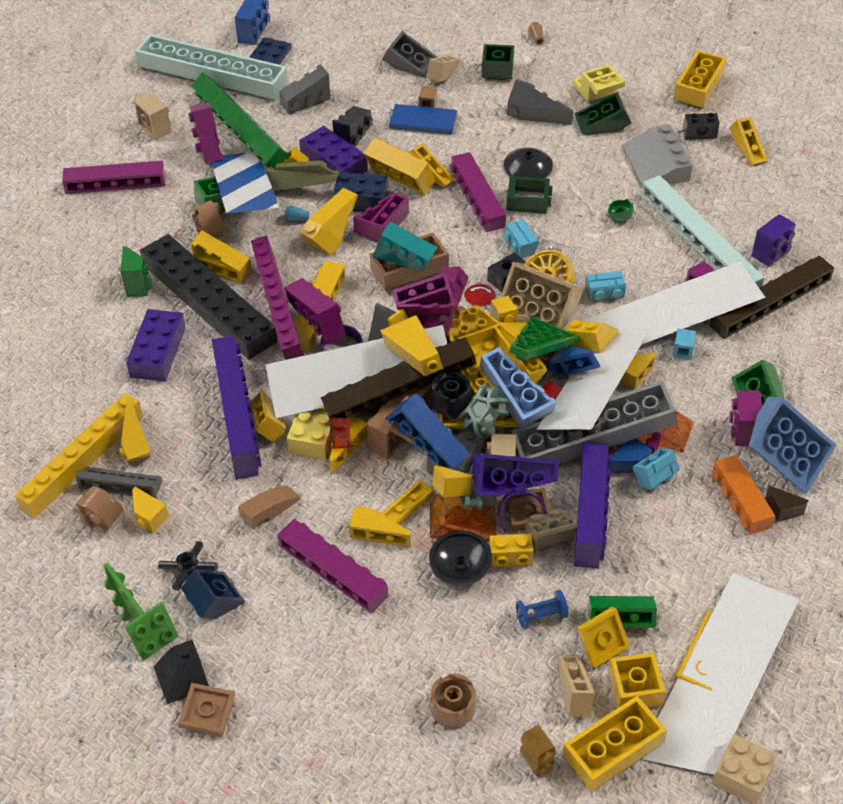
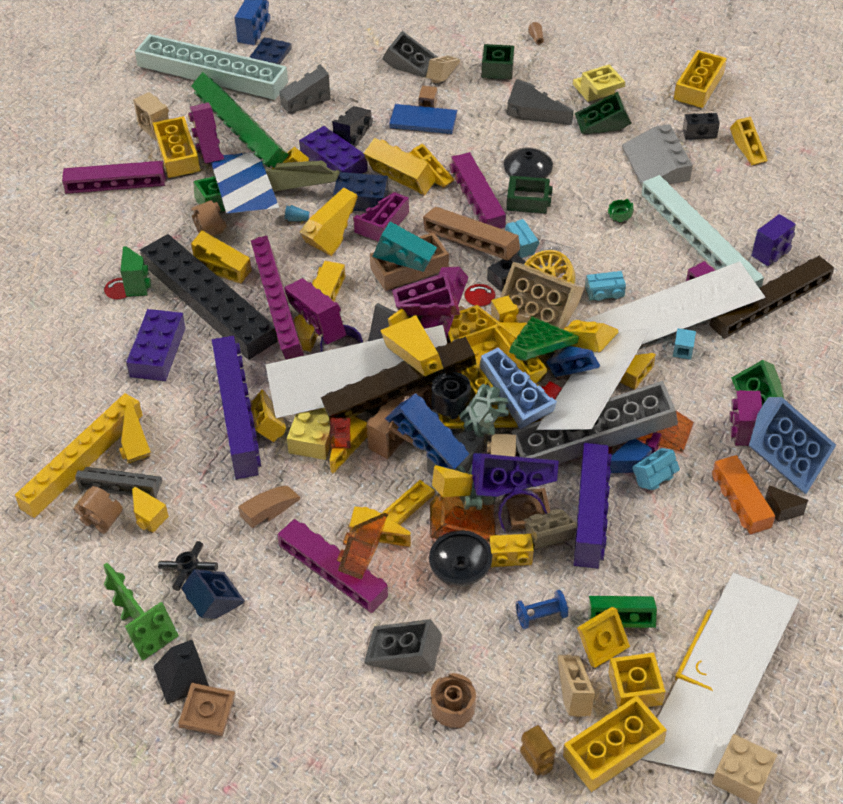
none -> red sticker [104,278,128,300]
none -> yellow brick [153,116,200,178]
none -> clear orange slope [337,513,388,580]
none -> dark grey slope [364,619,442,673]
none -> medium nougat brick [423,206,520,261]

